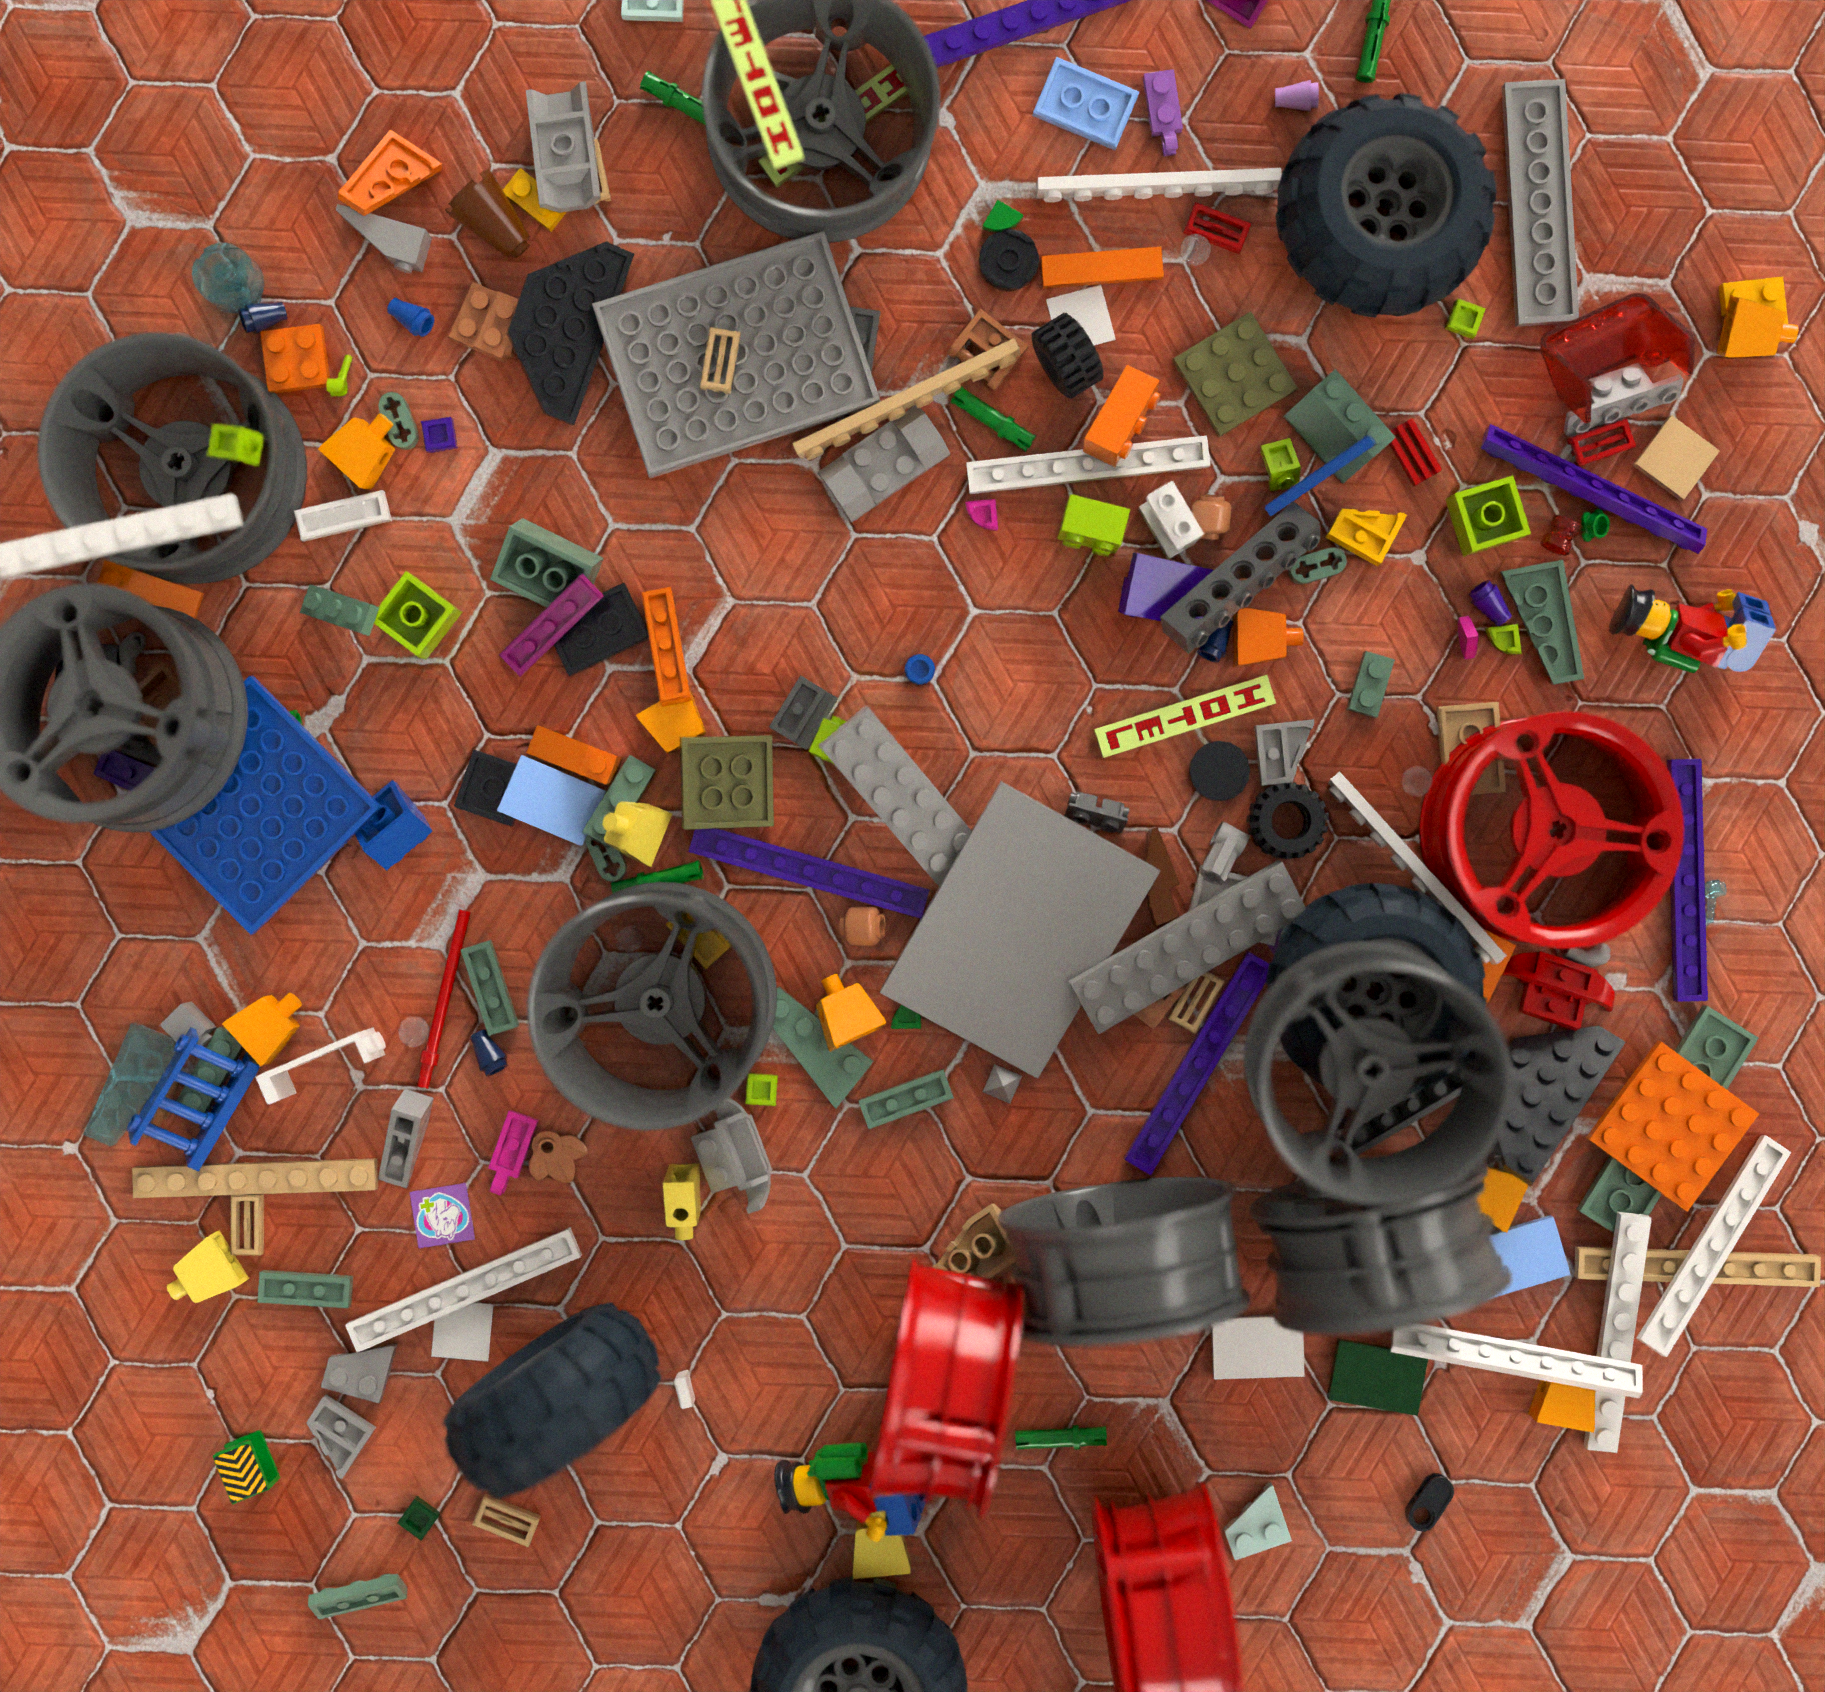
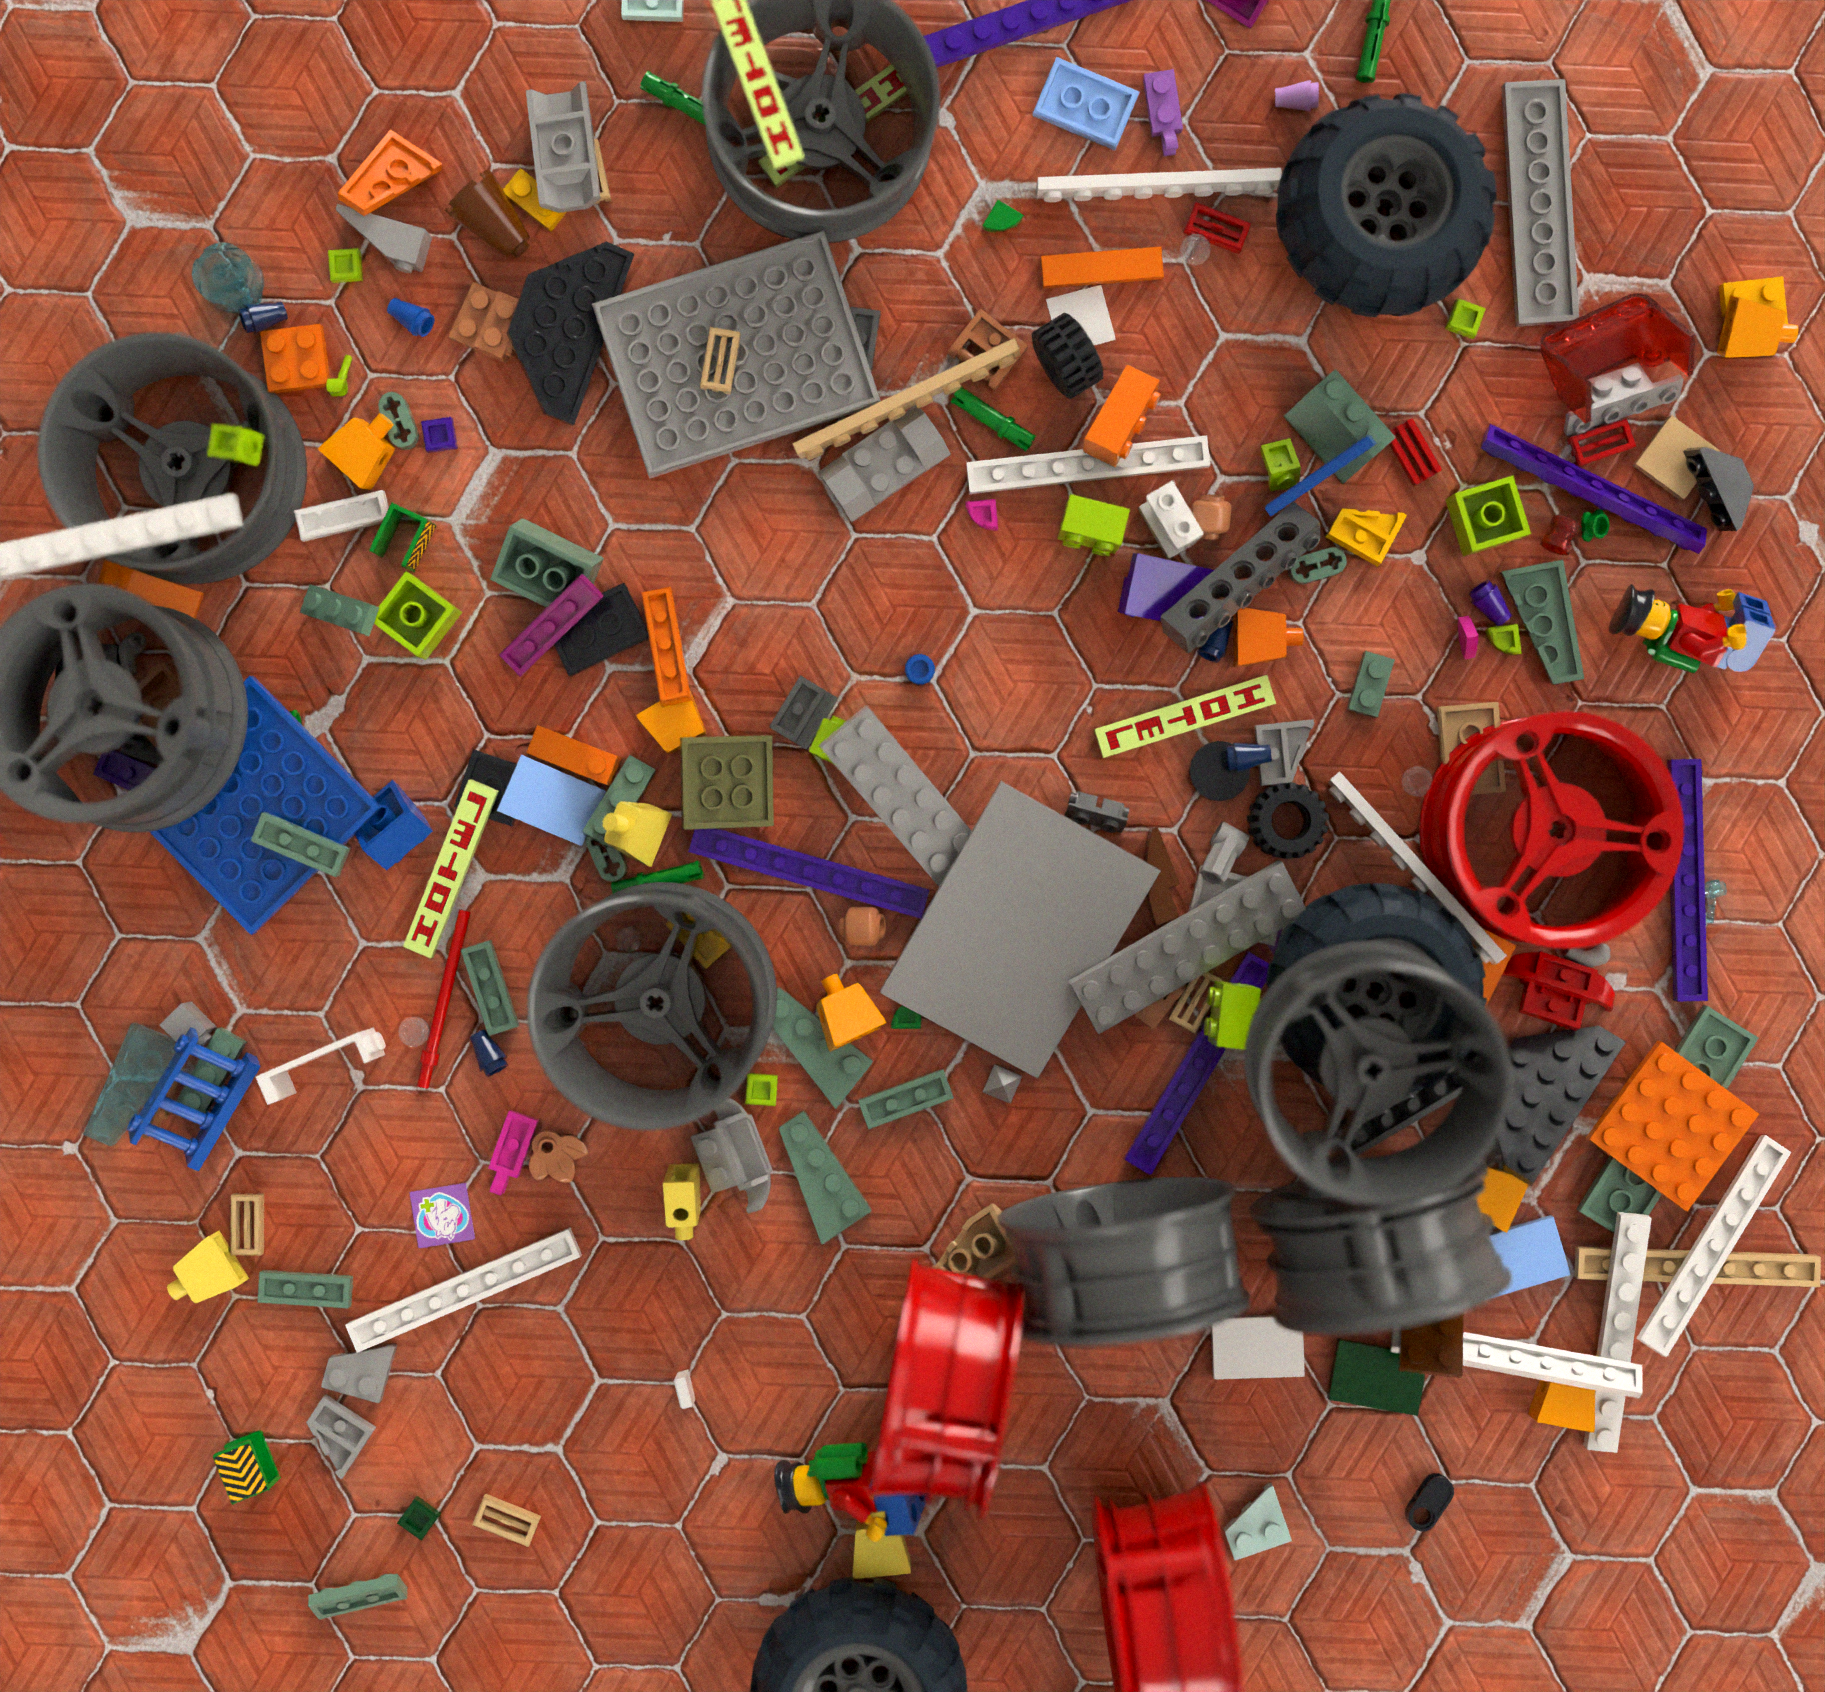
tan plate [132,1158,378,1198] -> none
light orange torso [222,992,302,1067] -> none
light grey slope [378,1089,434,1189] -> none
white sticker [431,1303,493,1361] -> none
black wheel [443,1302,661,1499] -> none
black tile [979,229,1039,292] -> none
green pin [1015,1425,1107,1450] -> none
olive plate [1172,311,1298,438] -> none
none -> sand green plate [251,812,351,877]
none -> lime tile [328,248,363,283]
none -> green piece [369,502,436,573]
none -> yellowish green tile [403,779,499,958]
none -> sand green wing [779,1110,872,1245]
none -> lime brick [1204,981,1261,1050]
none -> dark blue cone [1226,742,1272,772]
none -> reddish brown plate [1398,1311,1464,1378]
none -> slope [1683,447,1754,531]

